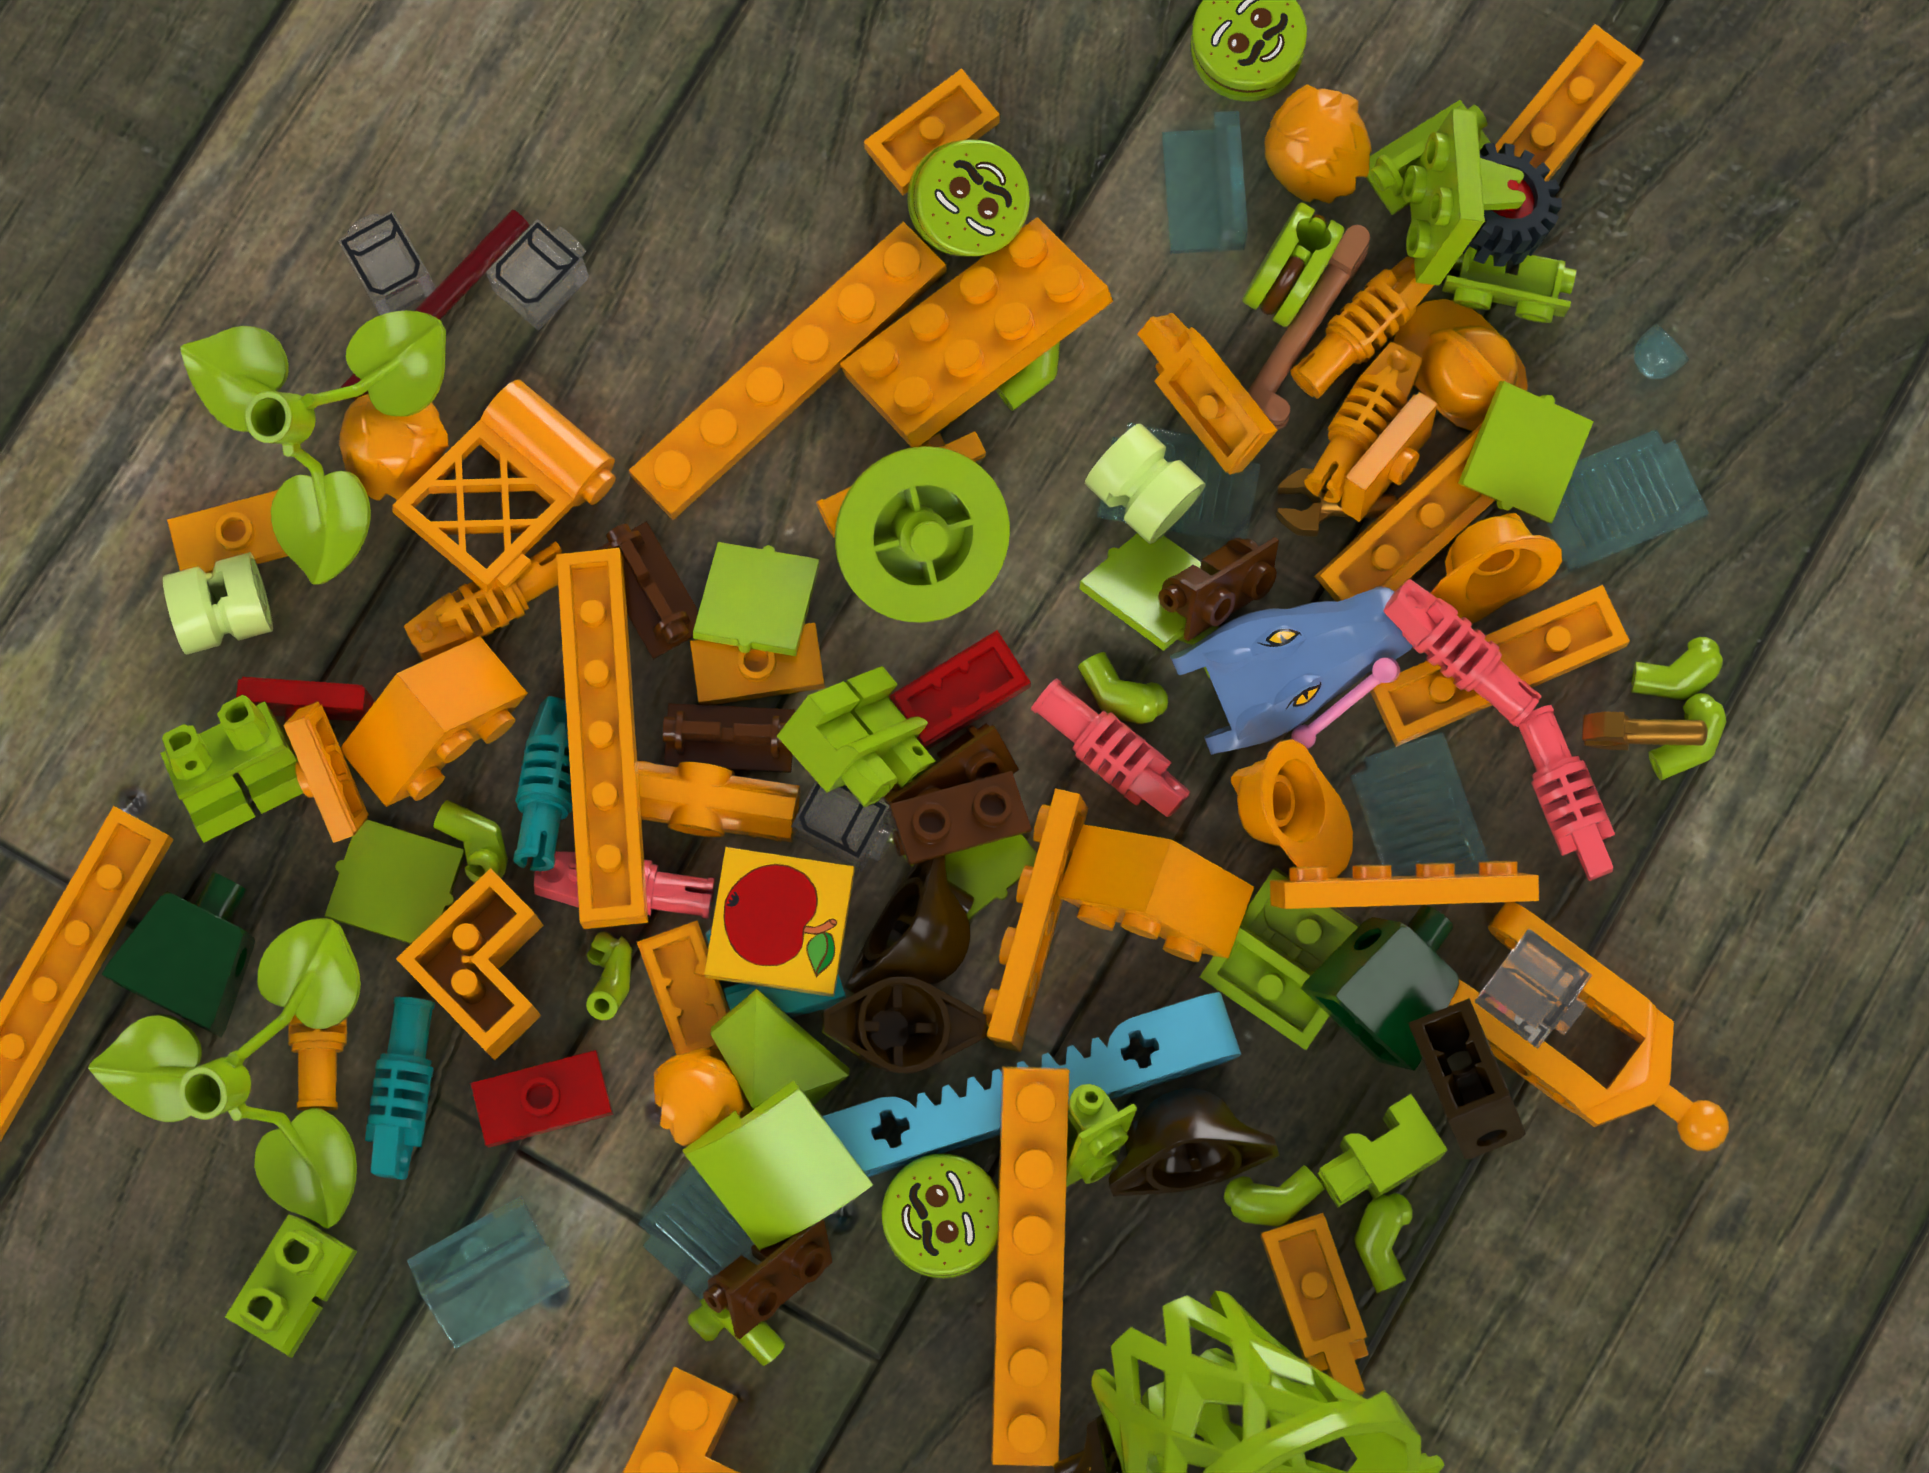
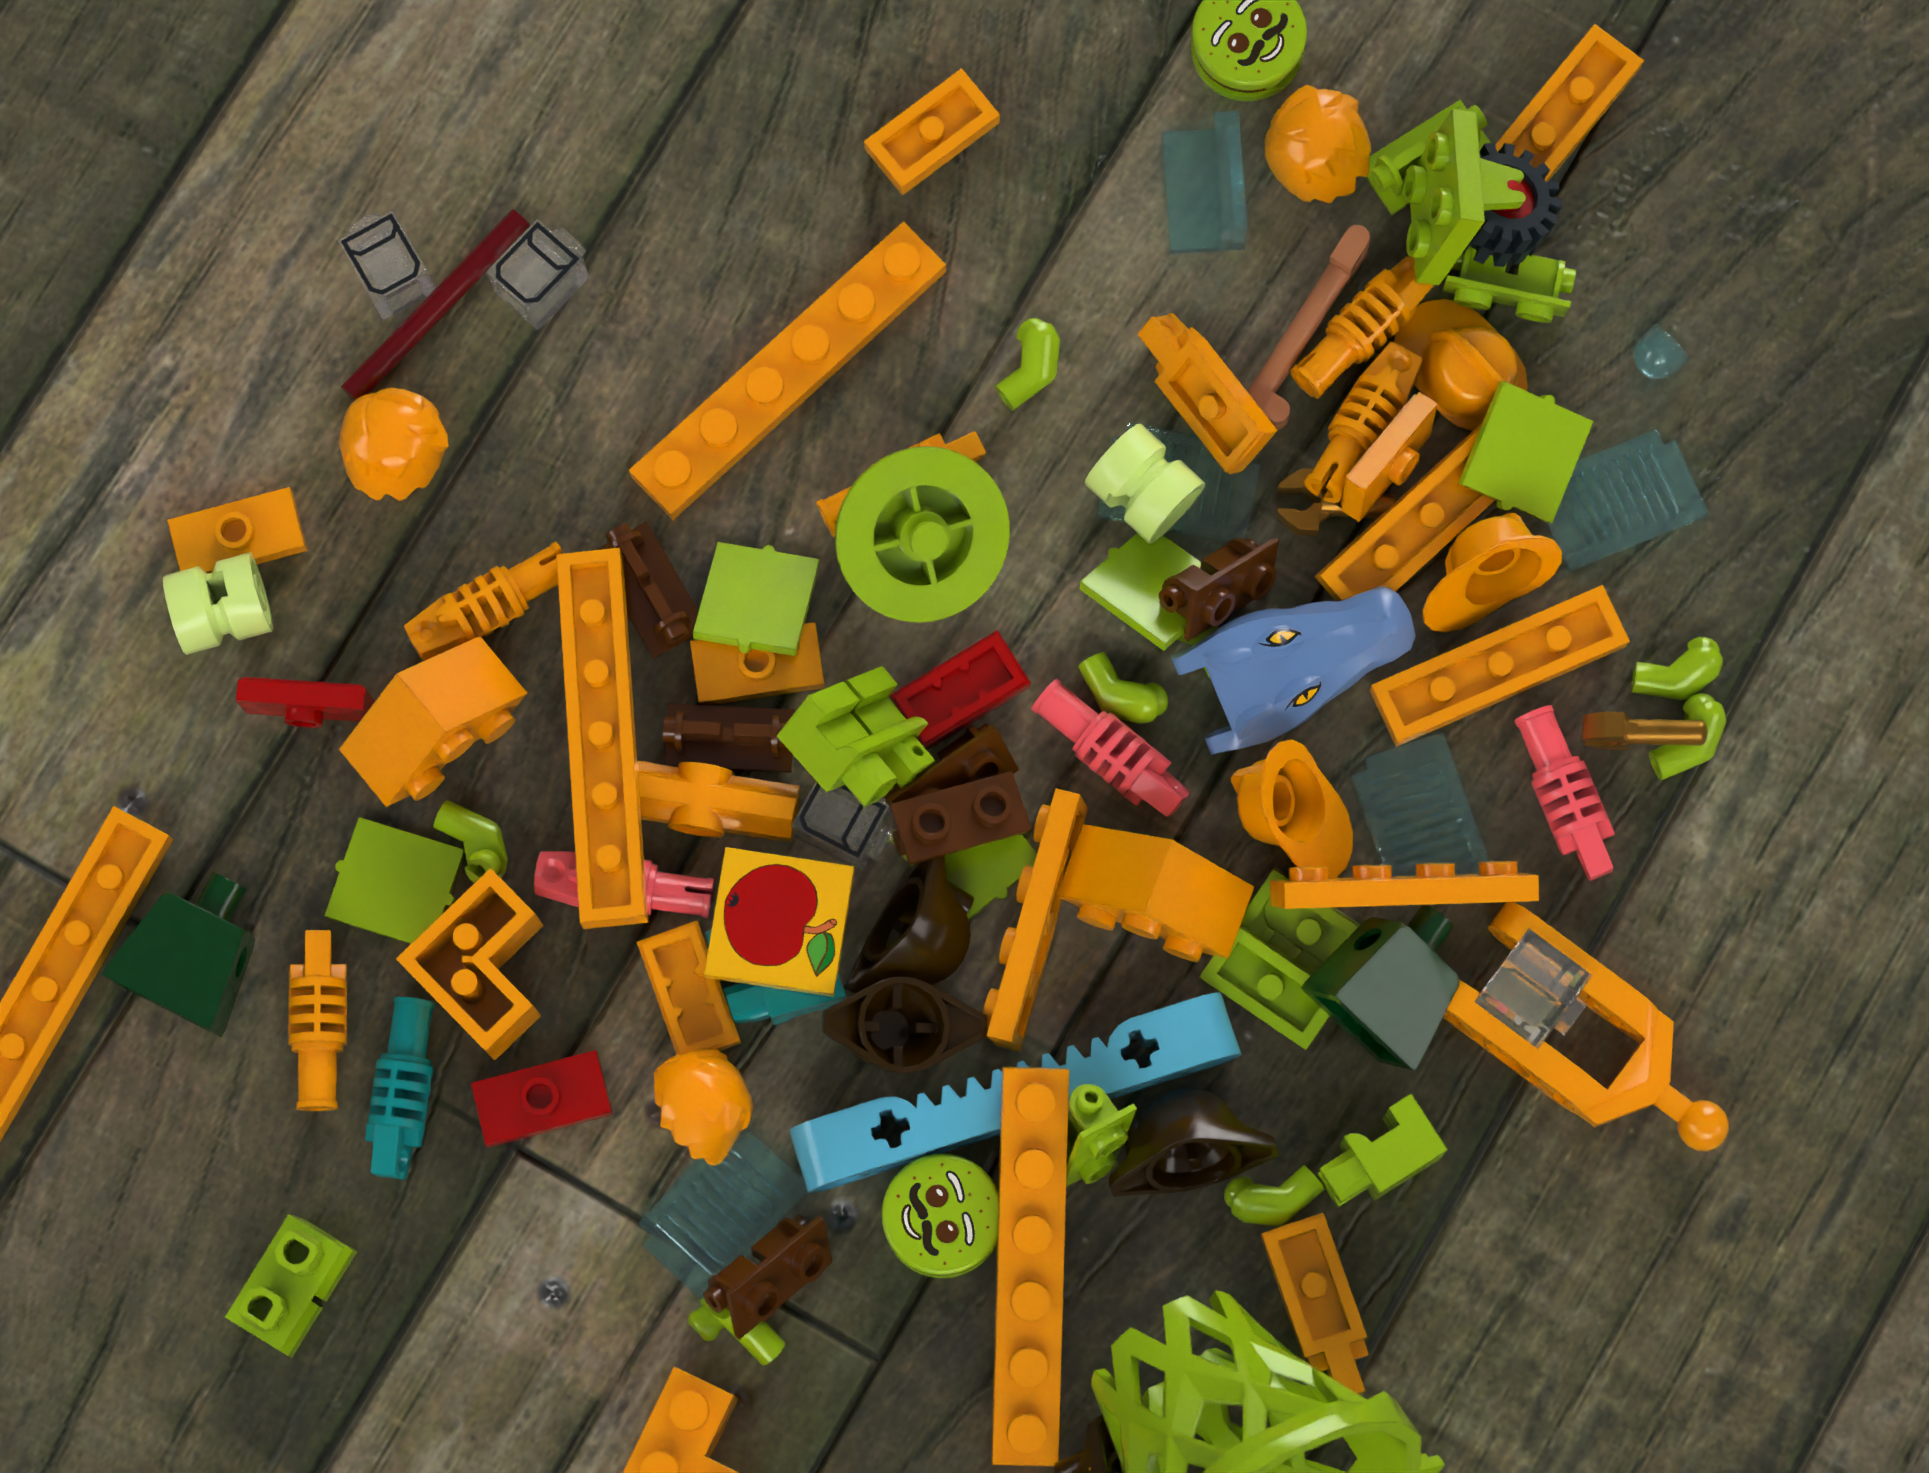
lime plant [88,918,361,1229] -> none
lime hips [160,695,303,843] -> none
lime plant [180,310,446,585] -> none
light orange plate [283,702,369,843] -> none
light orange piece [392,379,616,593] -> none
clear light blue panel [407,1196,570,1349] -> none
teal hinge [513,696,572,871] -> none
lime arm [586,932,632,1020] -> none
lime slope [682,1080,873,1250] -> none
lime slope [710,988,850,1109] -> none
light orange plate [839,217,1113,448] -> none
lime head [907,139,1030,257] -> none
lime head [1242,202,1345,327] -> none
bright pink hinge [1291,657,1400,749] -> none
lime arm [1354,1193,1413,1293] -> none
coral hinge [1383,579,1542,726] -> none
dark brown torso [1408,998,1526,1159] -> none

